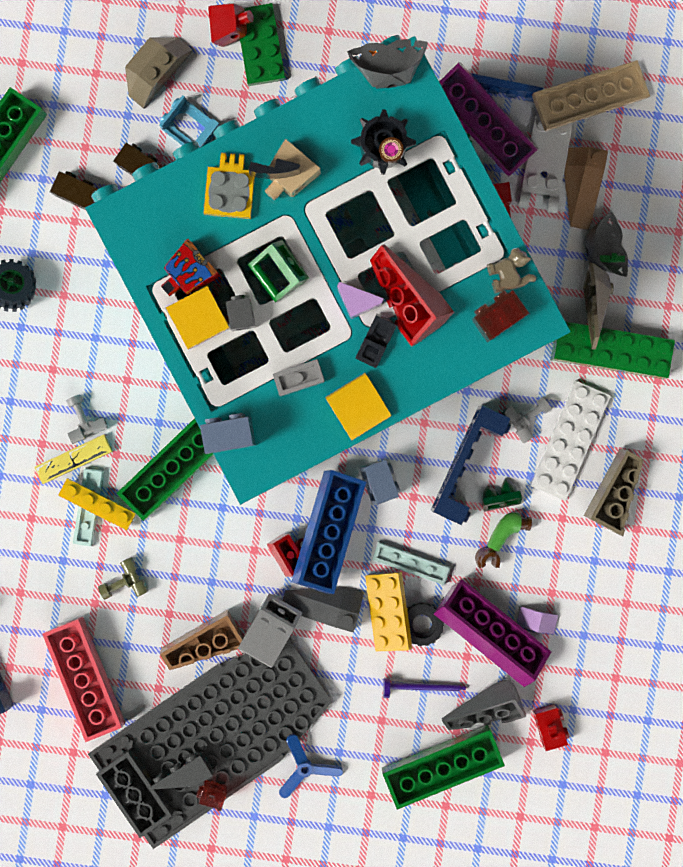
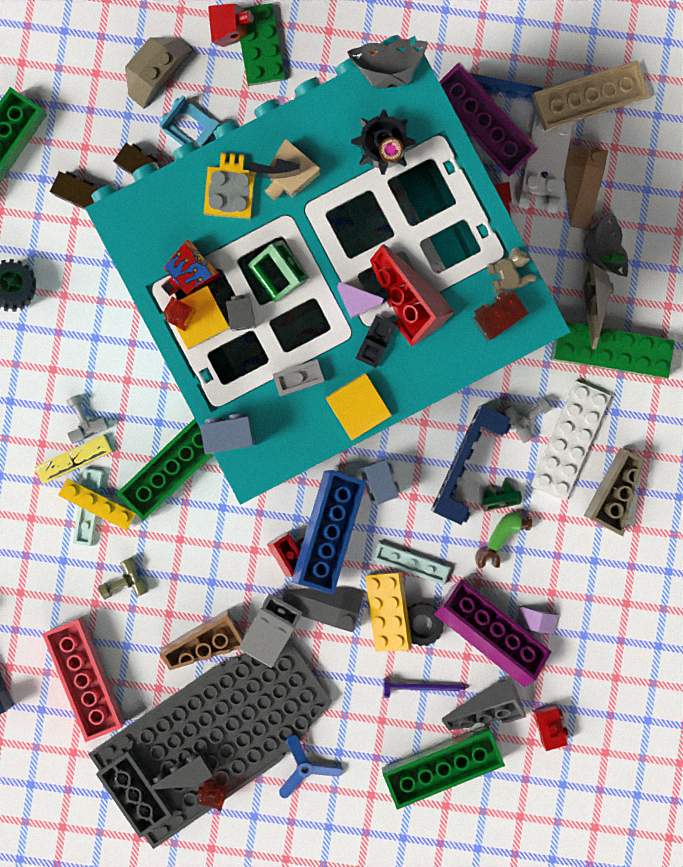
none -> clear red brick [163,296,196,331]

